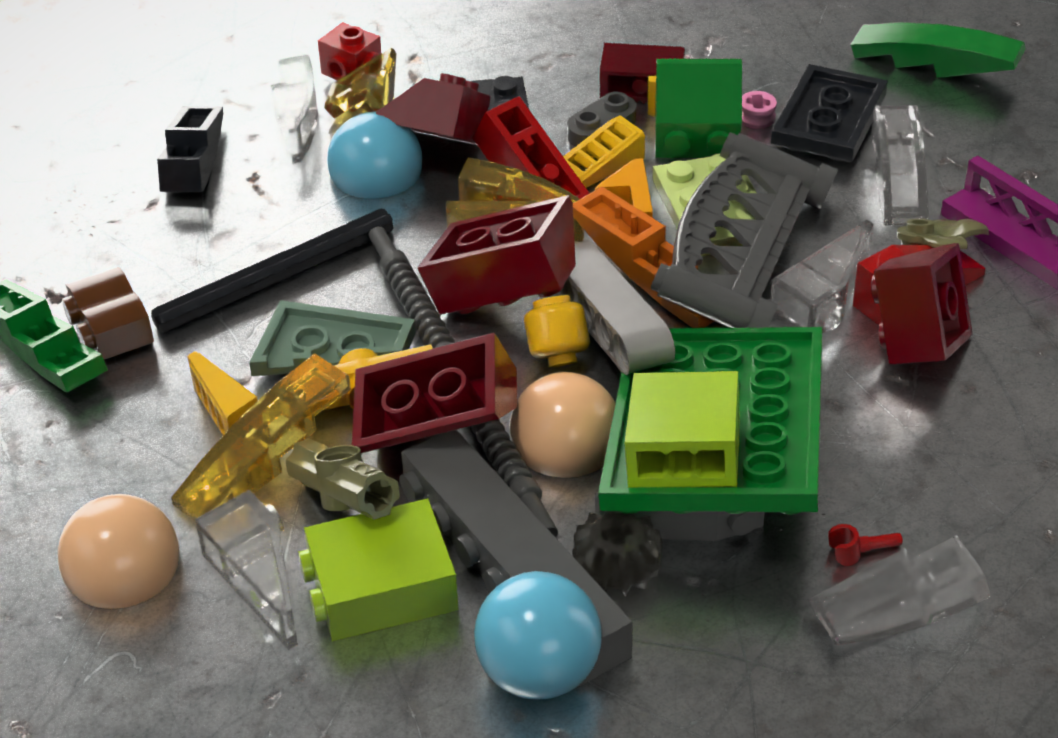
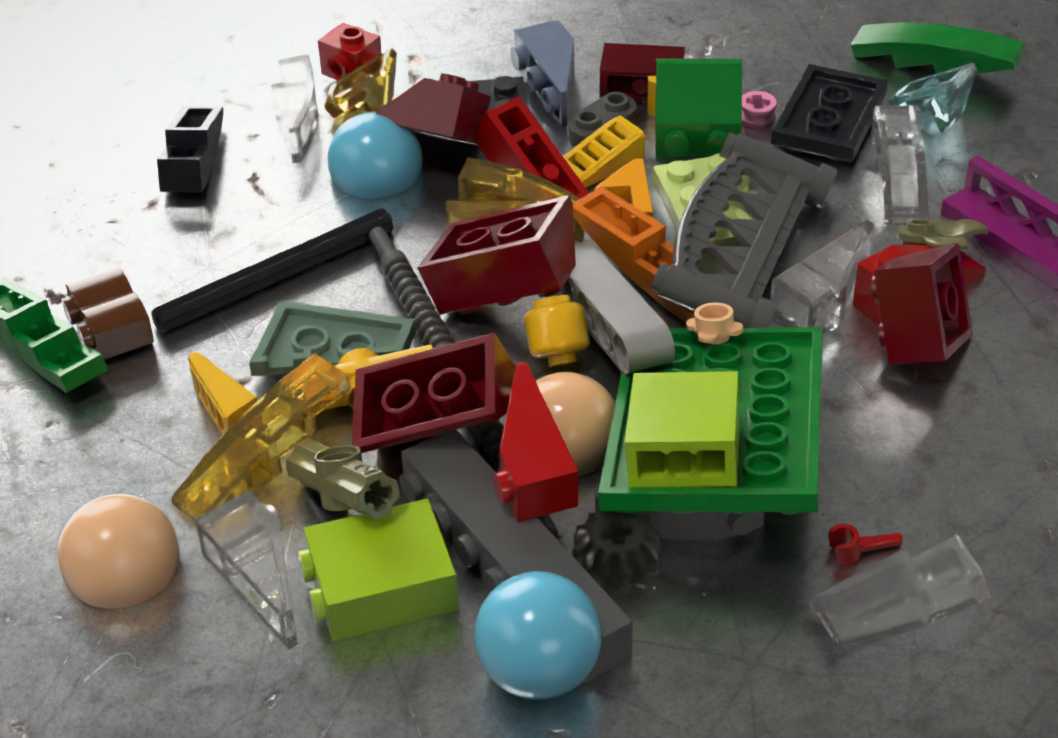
none -> red slope [493,362,579,523]
none -> sand blue slope [510,19,574,127]
none -> light nougat plate [686,303,743,344]
none -> clear light blue slope [888,62,977,133]

